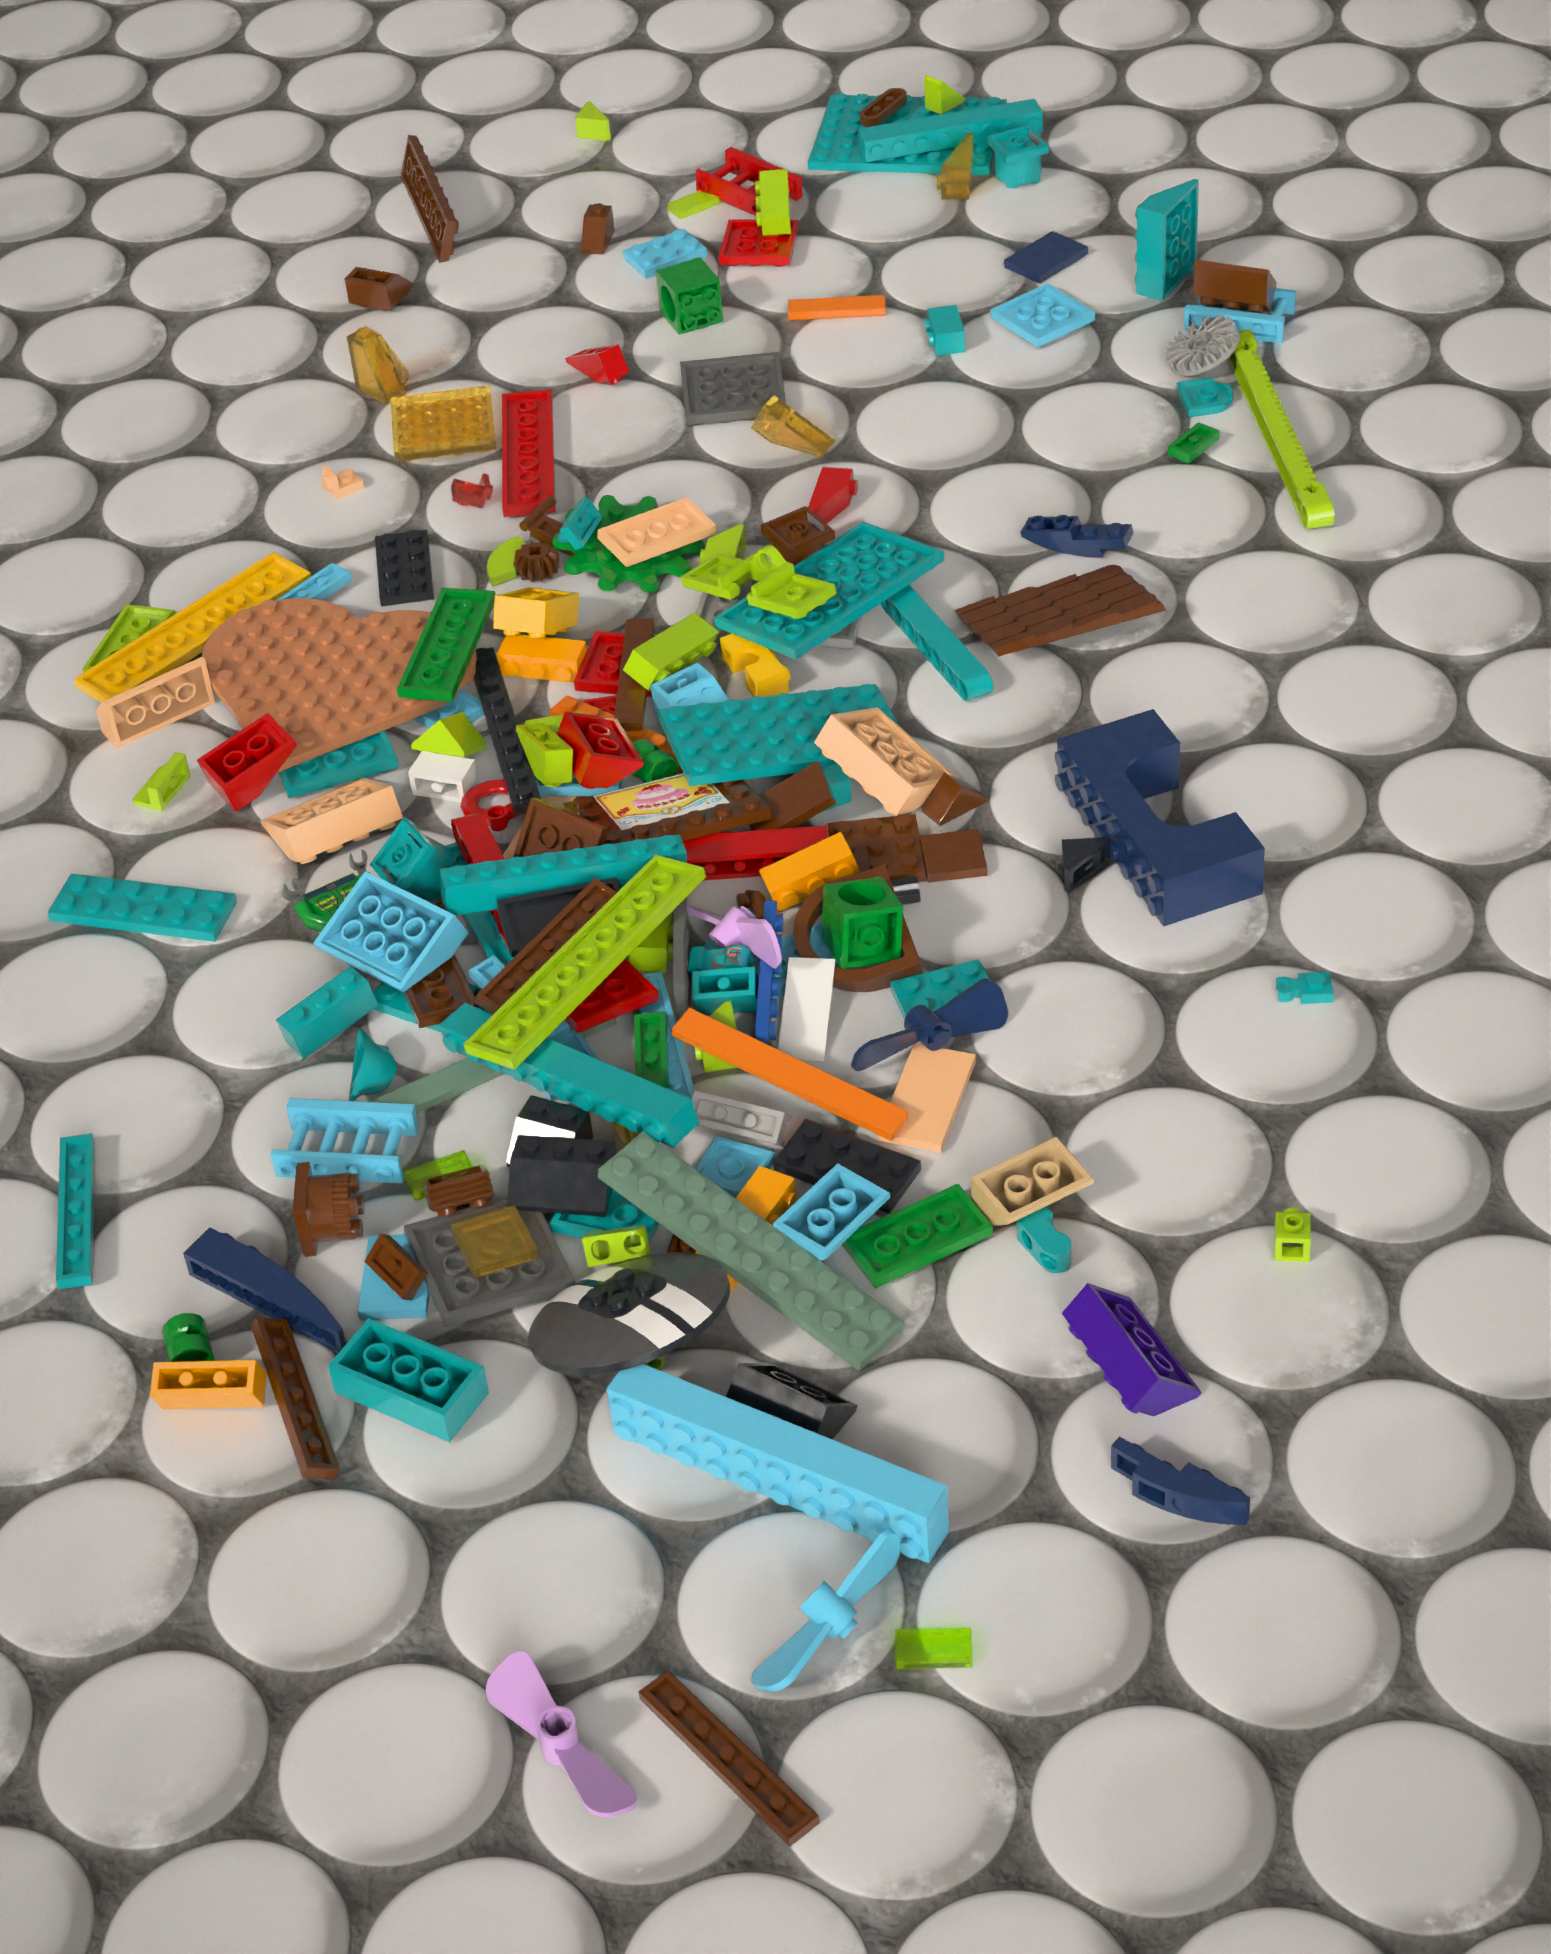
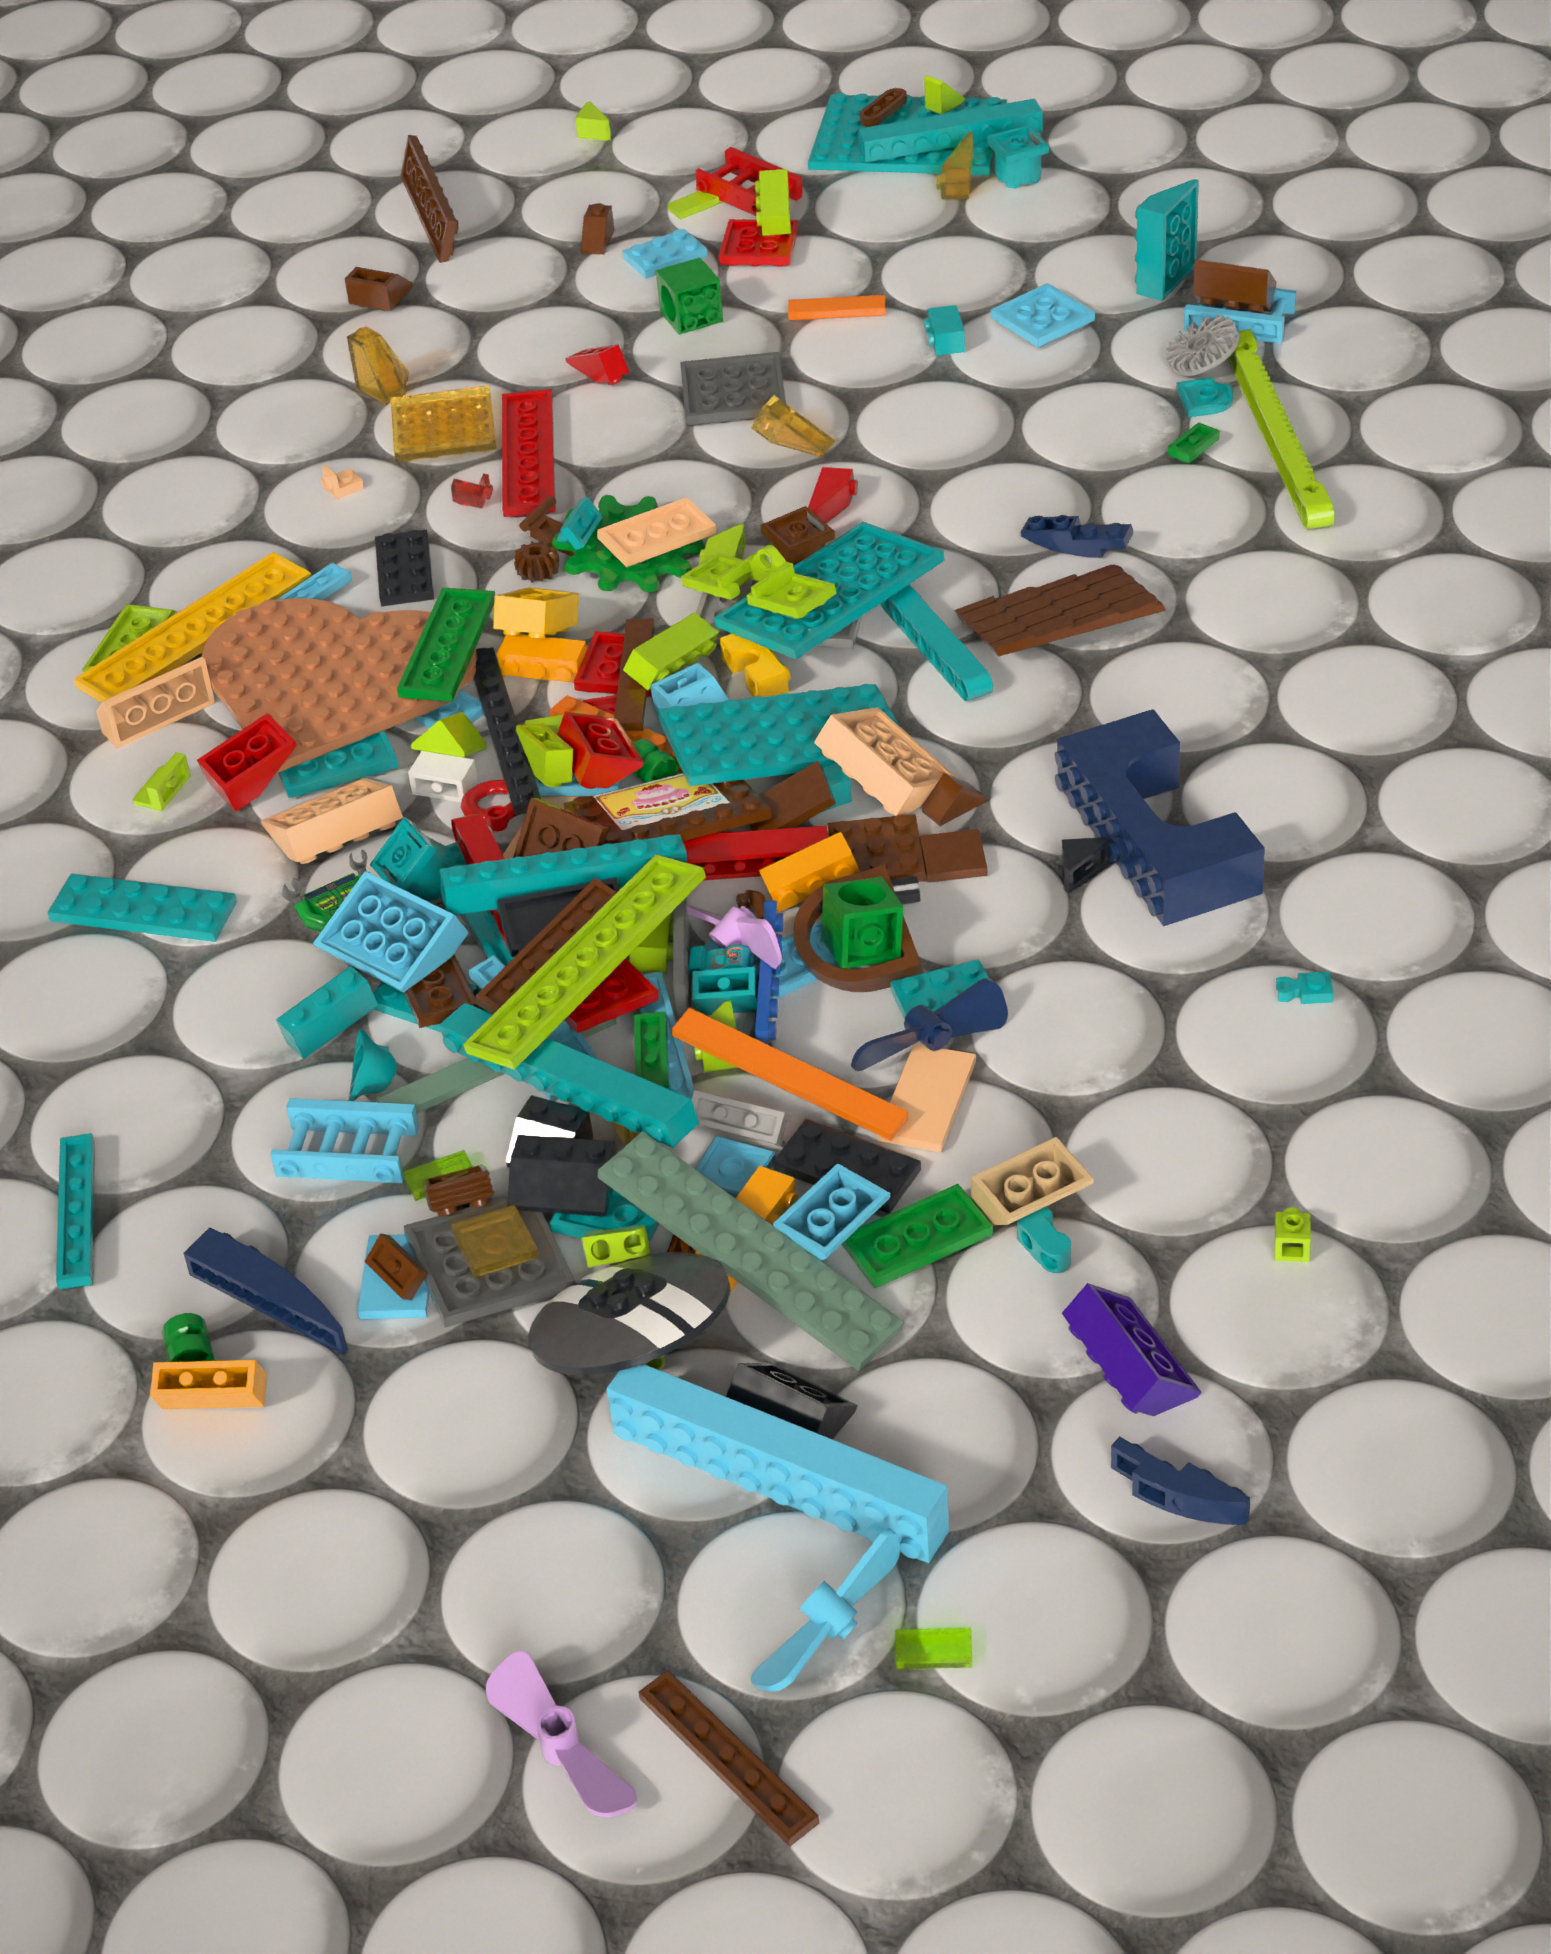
reddish brown plate [251,1317,340,1479] -> none
reddish brown piece [292,1162,365,1257] -> none
teal brick [328,1318,489,1443] -> none
lime tile [487,535,526,586] -> none
white sticker [778,957,835,1061] -> none
dark blue tile [1004,231,1088,284] -> none

